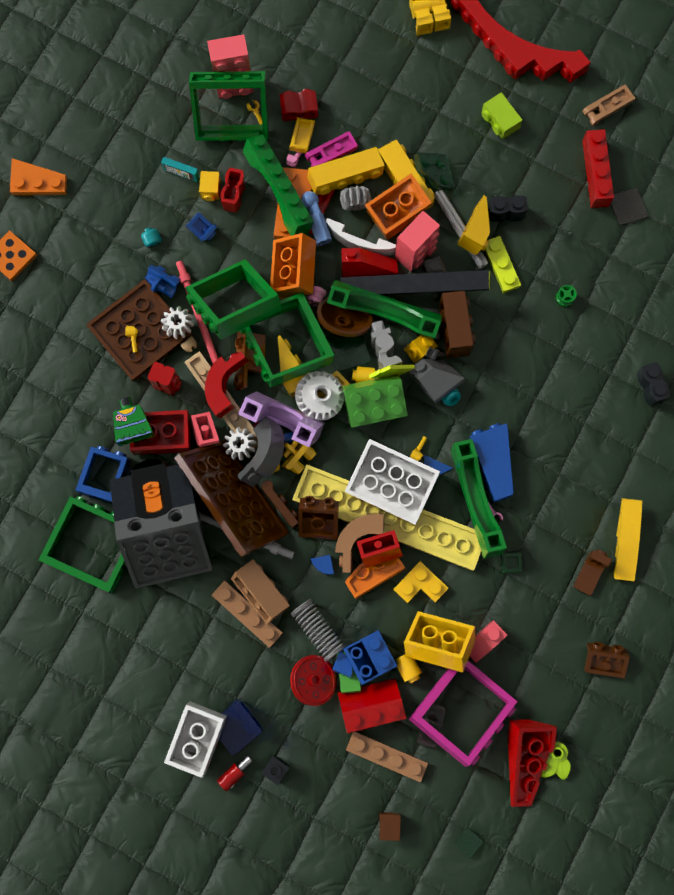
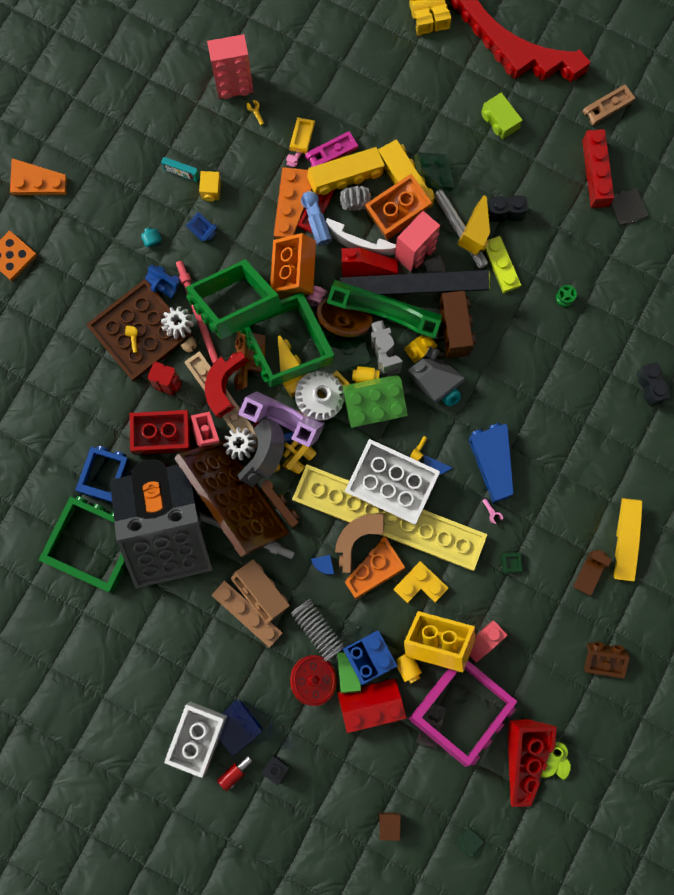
green torso [113,397,155,447] -> none
green window [189,71,269,142] -> none
red brick [221,168,245,213] -> none
green arch [243,134,314,236] -> none
red brick [280,89,318,121] -> none
reddish brown plate [298,496,339,540] -> none
blue tile [332,651,352,678] -> none
medium nougat plate [346,731,428,782] -> none
red brick [357,530,403,568] -> none
neon yellow piece [369,365,415,378] -> none
green arch [450,439,507,559] -> none

